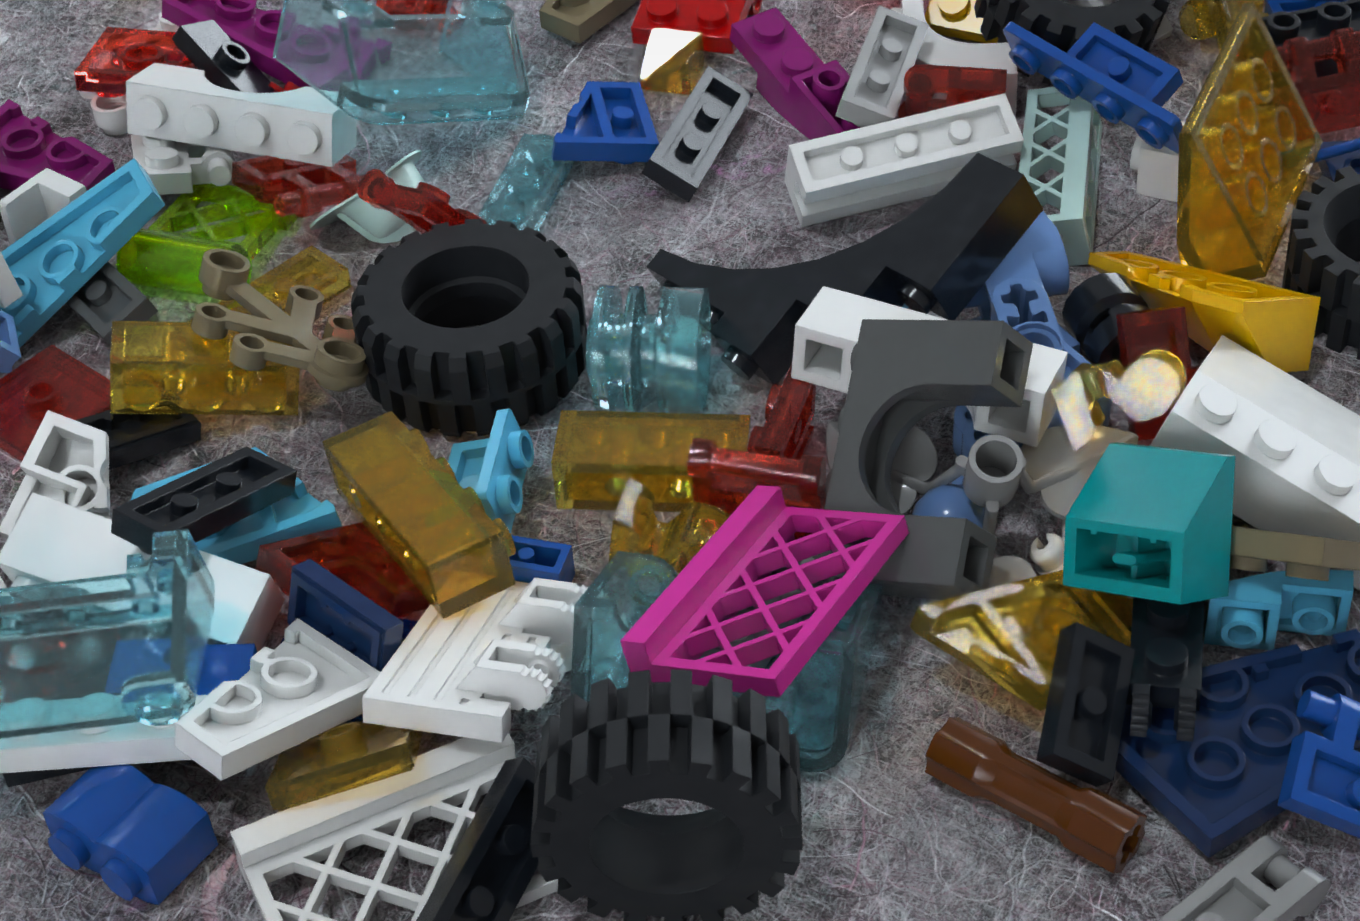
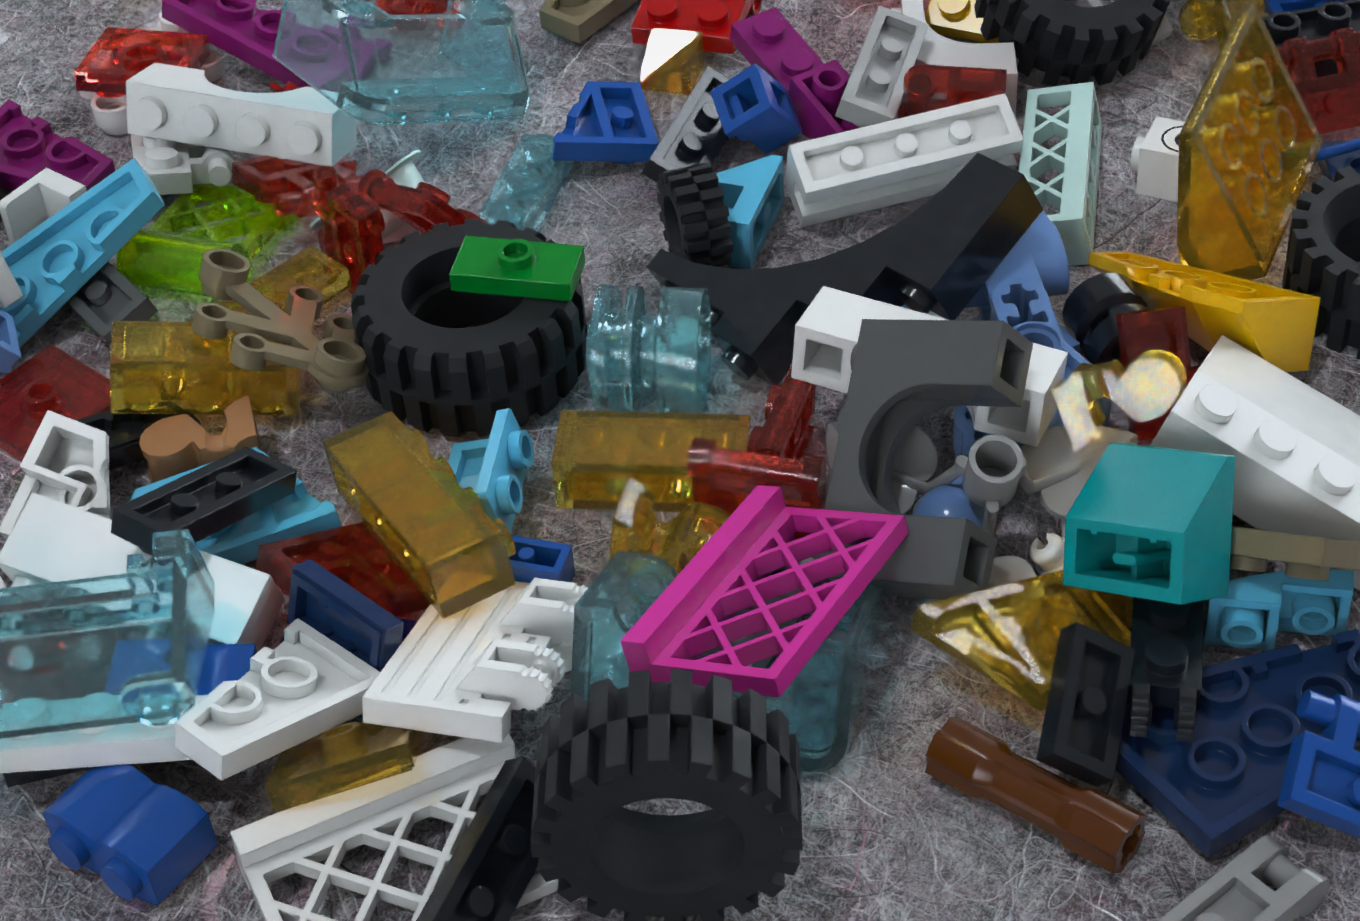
black plate [172,19,274,93] -> none
blue bracket [1003,21,1190,155] -> none
none -> medium nougat leg [139,395,262,483]
none -> clear red plate [311,166,385,294]
none -> green plate [449,236,585,302]
none -> black tyre [657,163,733,267]
none -> blue brick [710,63,803,154]
none -> medium azure slope [716,155,785,269]

